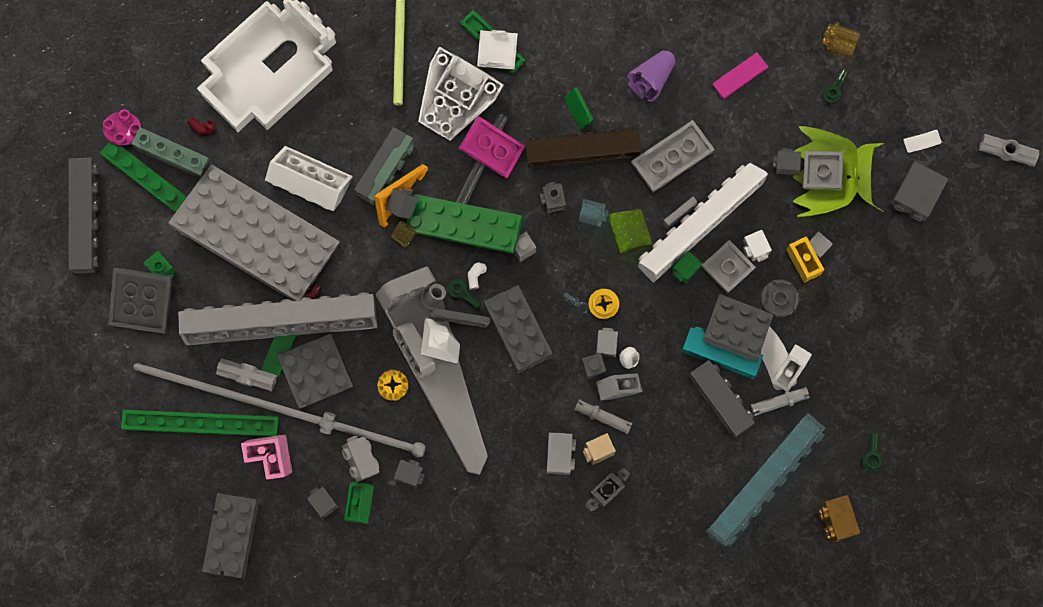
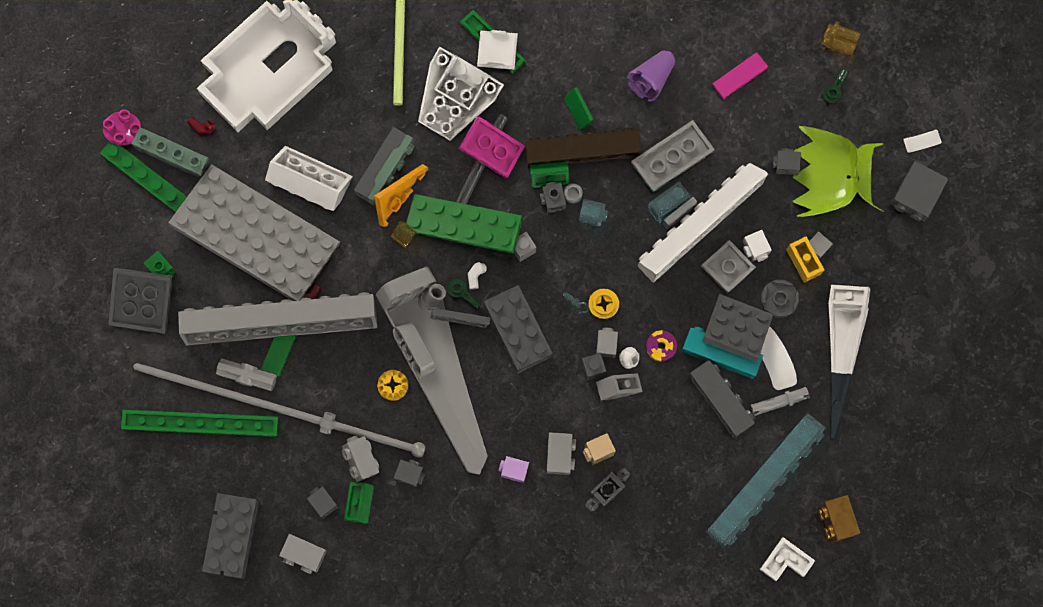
dark grey brick [69,158,99,274] -> none
bright pink brick [241,434,292,479] -> none
dark grey plate [277,333,353,410] -> none
dark grey brick [385,187,418,219] -> none
white slope [421,318,460,363] -> none
light grey pin [574,399,632,434] -> none
clear neon green hinge [609,209,652,253] -> none
green brick [672,251,703,284] -> none
white slope [772,344,812,391] -> none
light grey plate [803,151,843,190] -> none
dark green plate [862,433,882,472] -> none
light grey piece [979,134,1039,167] -> none
none -> light grey brick [279,534,327,574]
none -> lavender brick [499,456,529,483]
none -> green slope [530,161,569,188]
none -> light grey tile [564,184,583,204]
none -> magenta piece [646,330,677,362]
none -> clear light blue brick [647,181,691,223]
none -> white plate [759,537,815,581]
none -> white plate [829,285,870,440]

